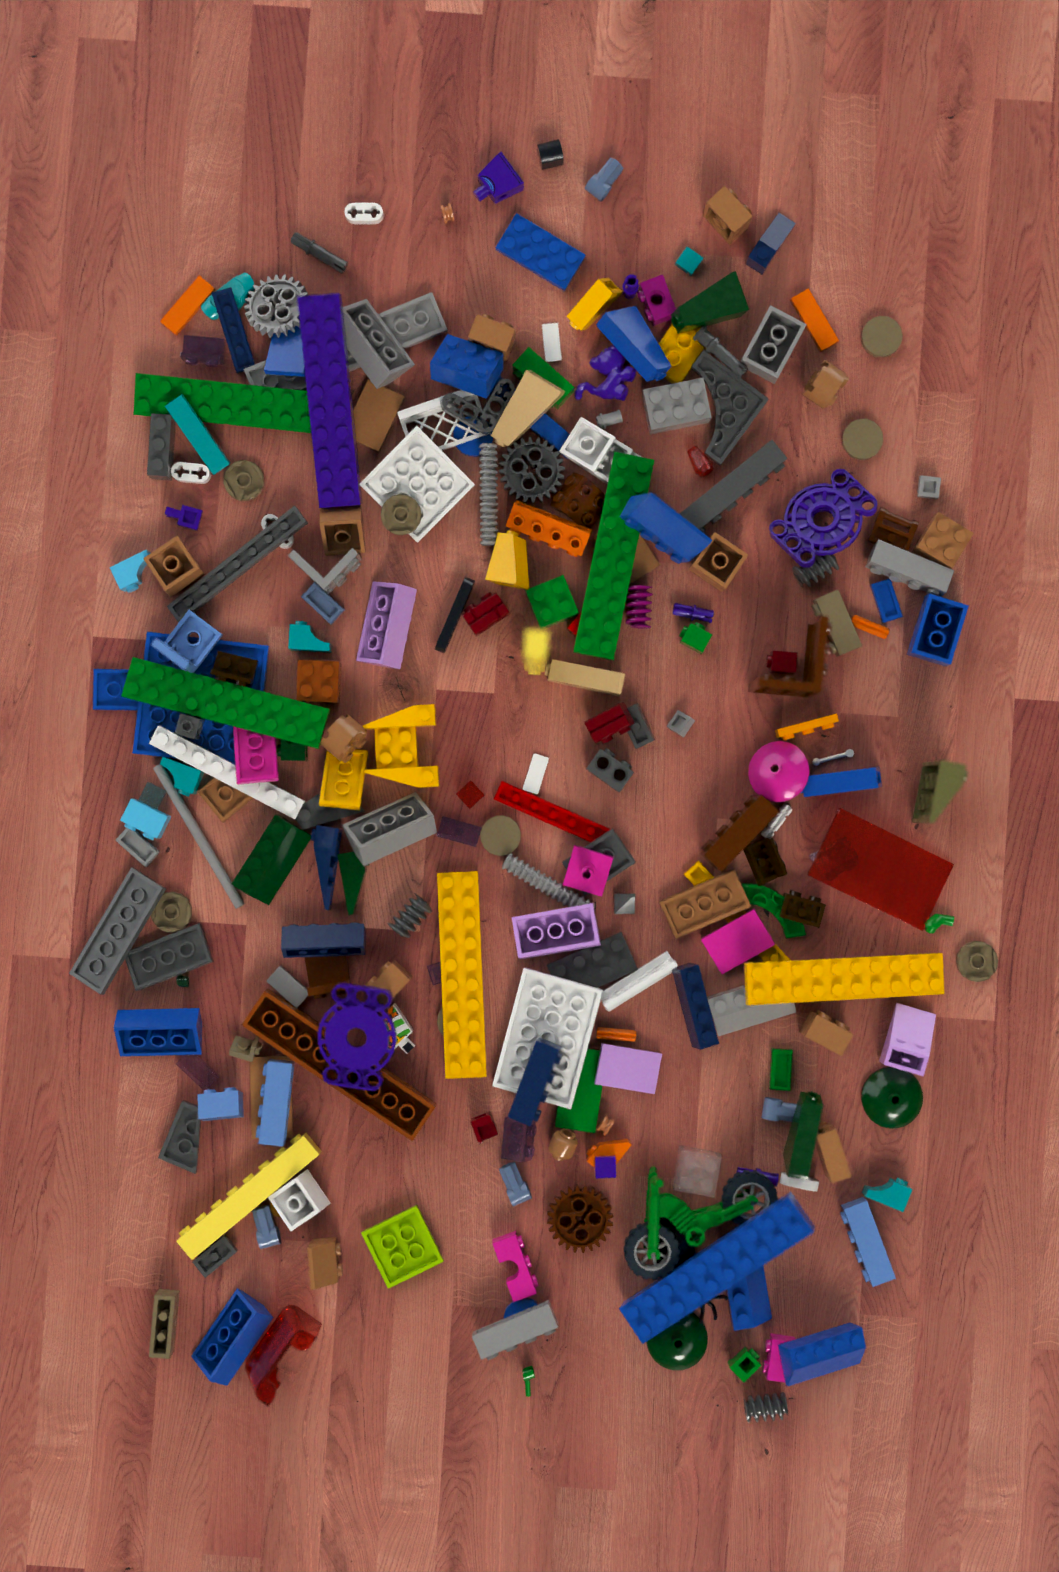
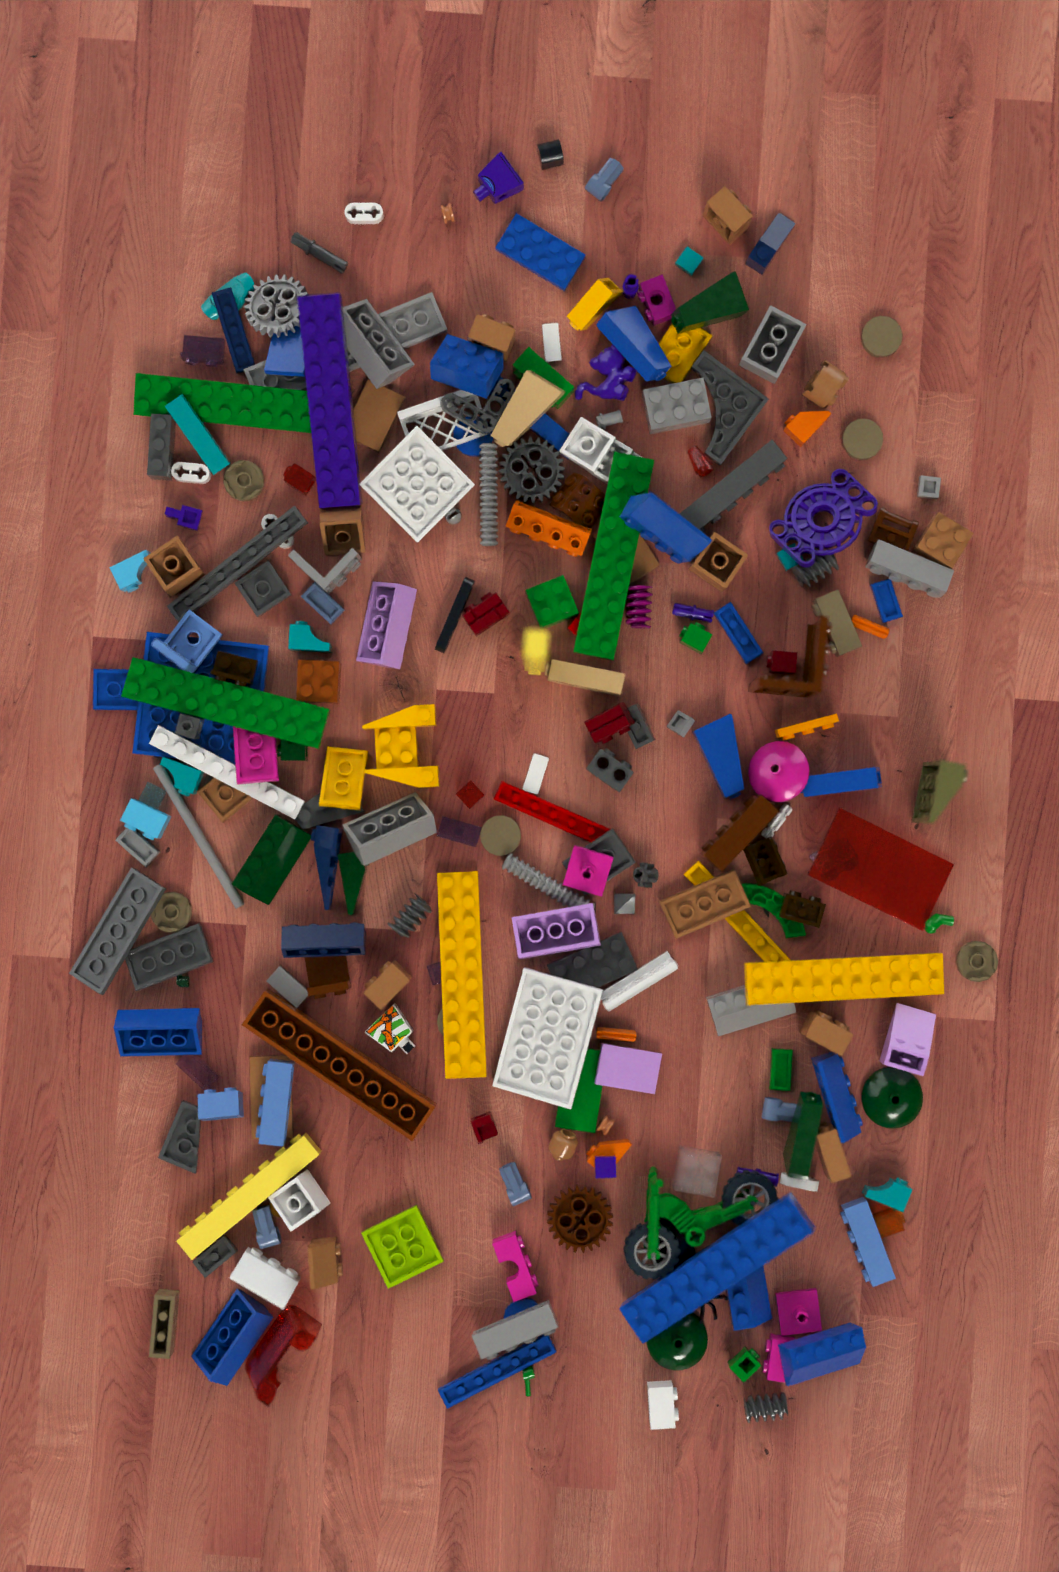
orange tile [160,275,216,336] -> none
dark tan bracket [229,1035,263,1062] -> none
dark purple piece [318,983,396,1091] -> none
medium nougat brick [321,714,367,763] -> none
dark tan tile [381,494,422,535] -> none
yellow slope [485,530,529,590] -> none
clear purple bracket [501,1117,537,1163] -> none
dark blue brick [508,1037,563,1127] -> none
dark blue brick [672,963,719,1050] -> none
dark grey pin [693,325,748,379] -> none
dark pink tile [701,909,775,974] -> none
orange tile [790,288,839,353] -> none
white hinge [812,749,854,766] -> none
blue brick [906,593,969,667] -> none
none -> white slope [229,1247,301,1309]
none -> dark grey plate [235,560,292,617]
none -> clear red brick [283,463,316,496]
none -> blue tile [438,1334,557,1409]
none -> light grey hinge [445,508,461,525]
none -> dark grey gear [633,863,659,888]
none -> white brick [647,1380,679,1430]
none -> blue slope [692,714,744,800]
none -> blue tile [714,602,764,664]
none -> dark pink tile [775,1288,822,1336]
none -> teal tile [776,543,804,571]
none -> orange slope [783,411,832,447]
none -> blue slope [811,1051,863,1143]
none -> clear orange brick [872,1207,906,1238]

